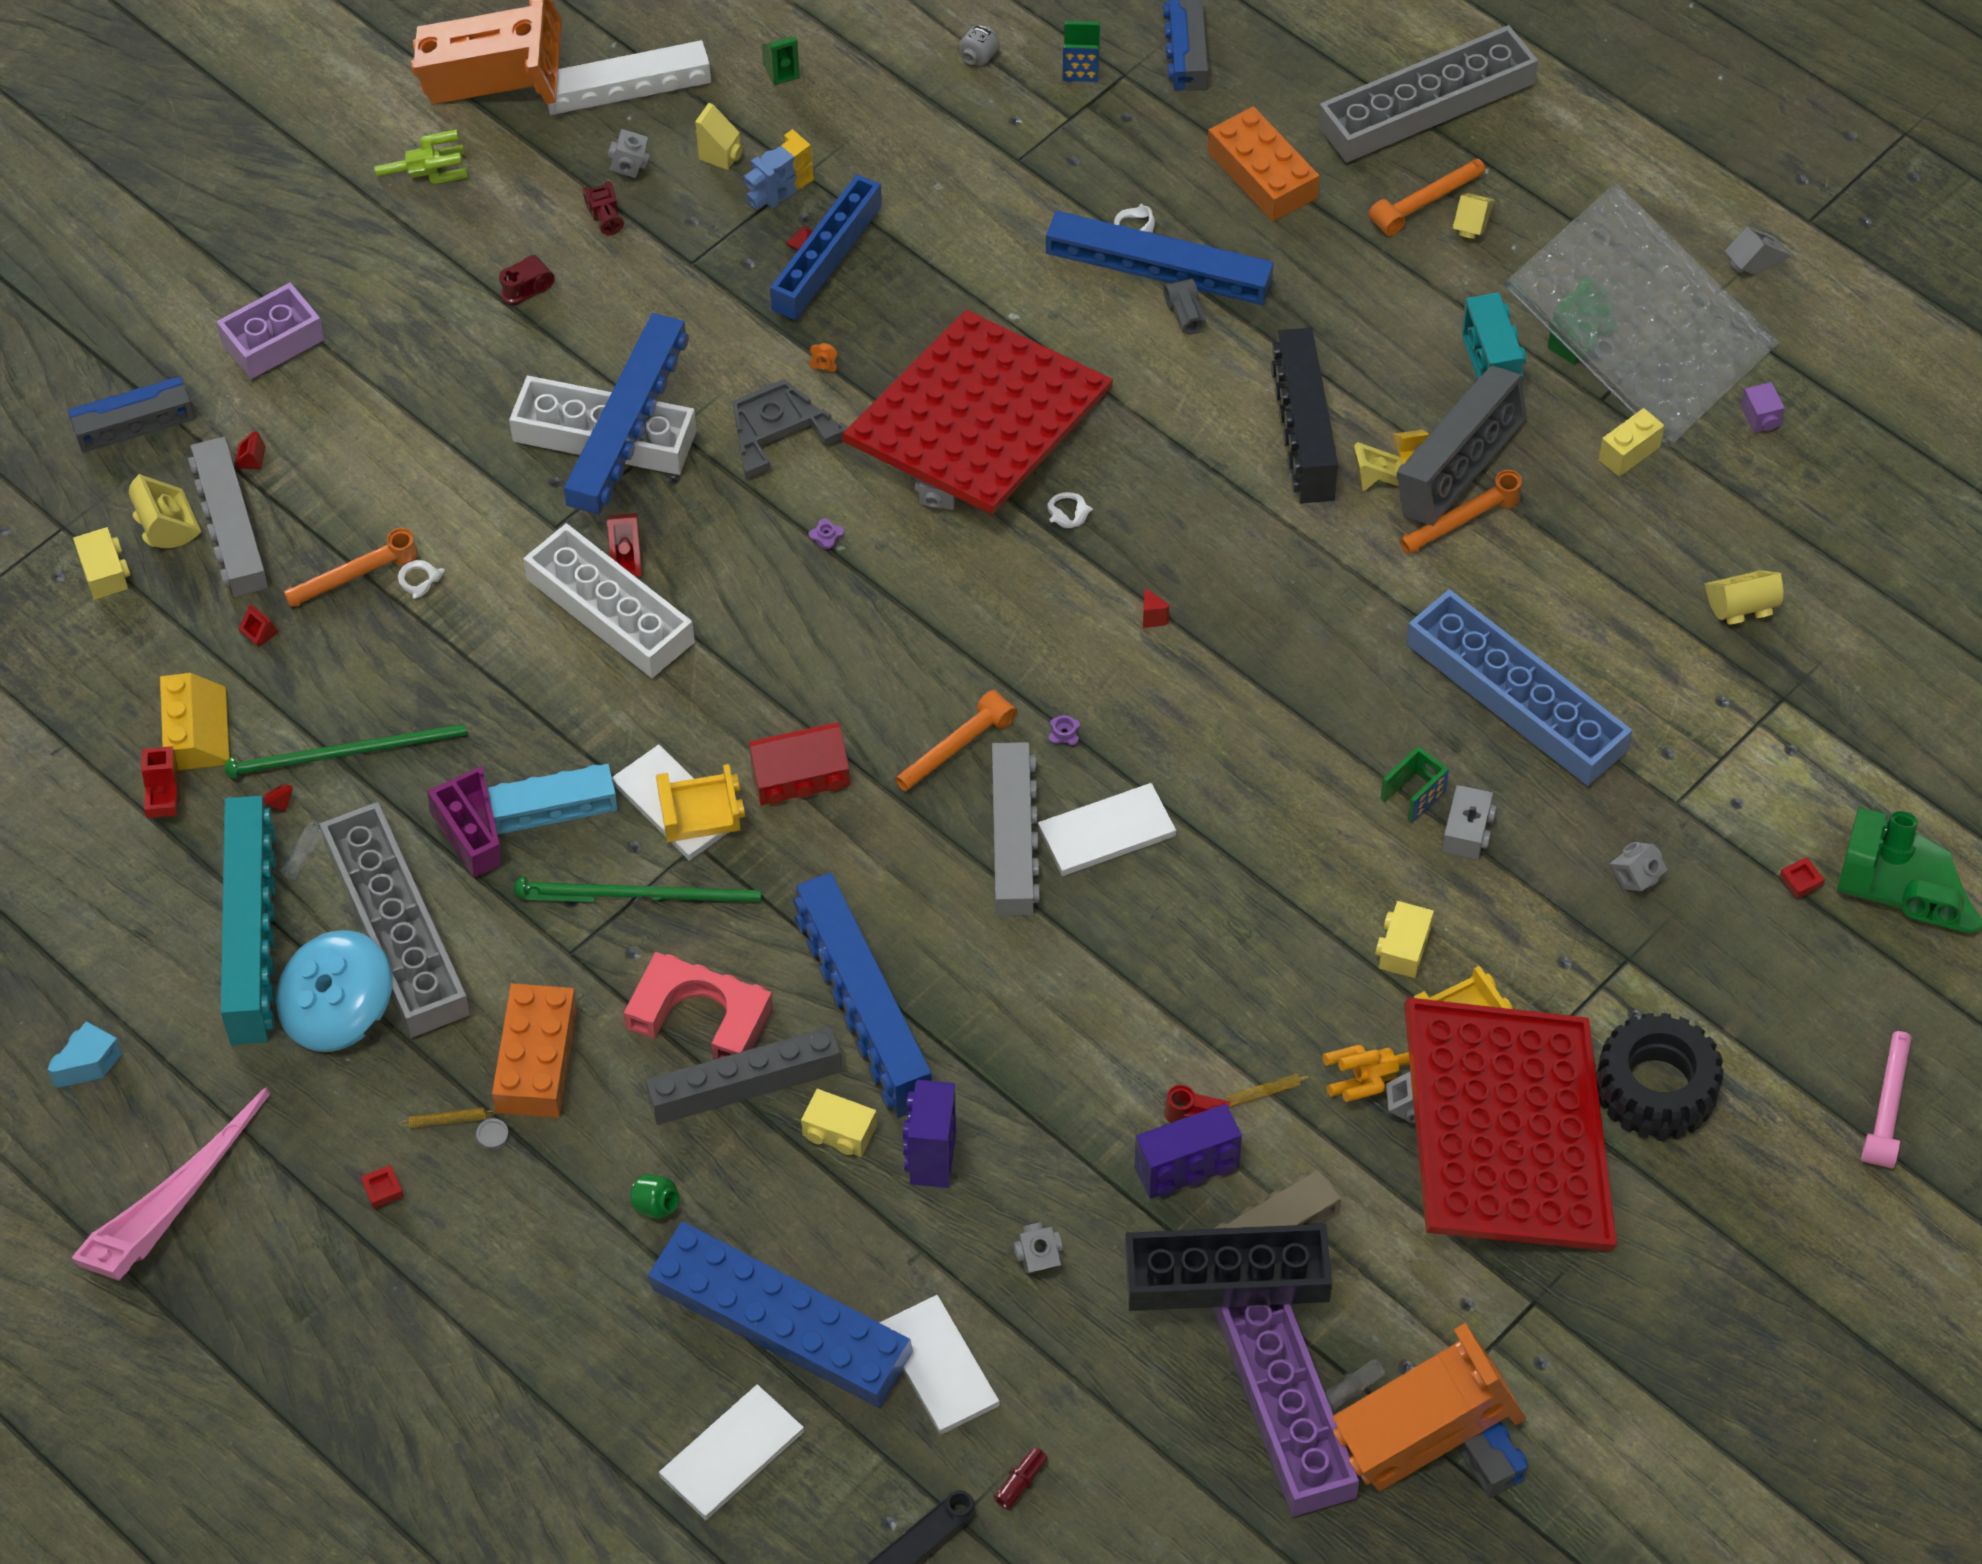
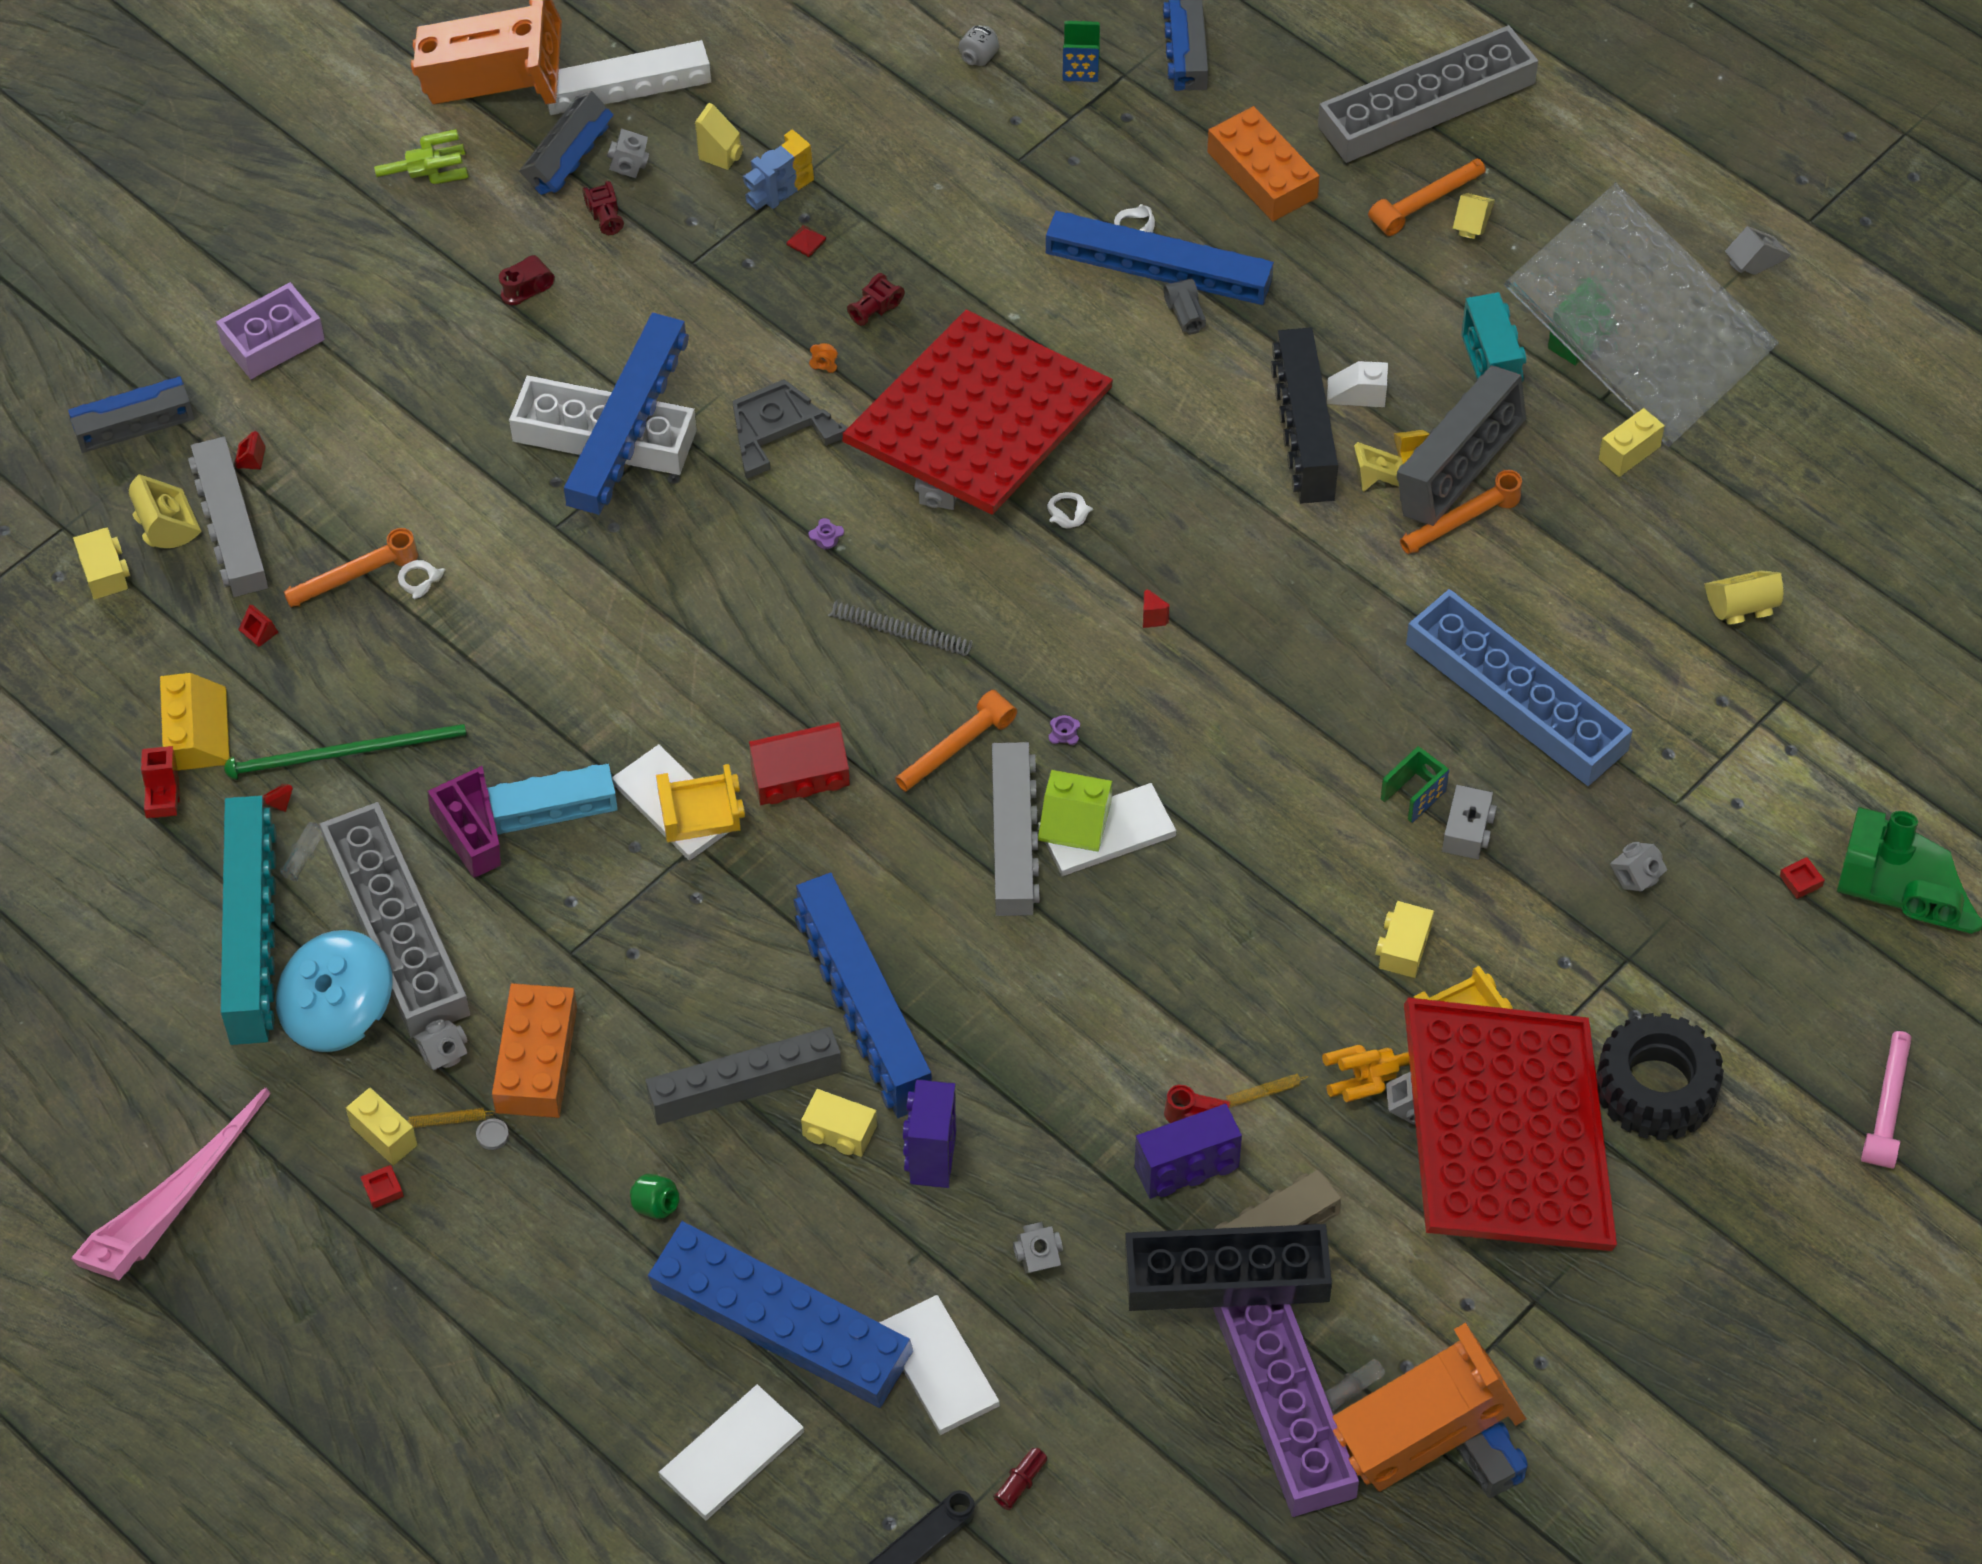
medium azure slope [47,1021,122,1088] -> none
green bar [514,876,761,902] -> none
white brick [523,523,695,678] -> none
slope [607,513,642,577] -> none
coral arch [624,952,773,1060] -> none
green slope [762,36,800,86] -> none
blue brick [770,174,882,320] -> none
medium lavender brick [1741,382,1785,433] -> none
none -> light yellow brick [346,1088,418,1166]
none -> light grey brick [413,1019,468,1070]
none -> dark grey piece [519,91,613,195]
none -> light grey piece [828,600,973,656]
none -> dark red connector [847,273,905,326]
none -> lime slope [1038,770,1112,852]
none -> white slope [1327,361,1388,407]

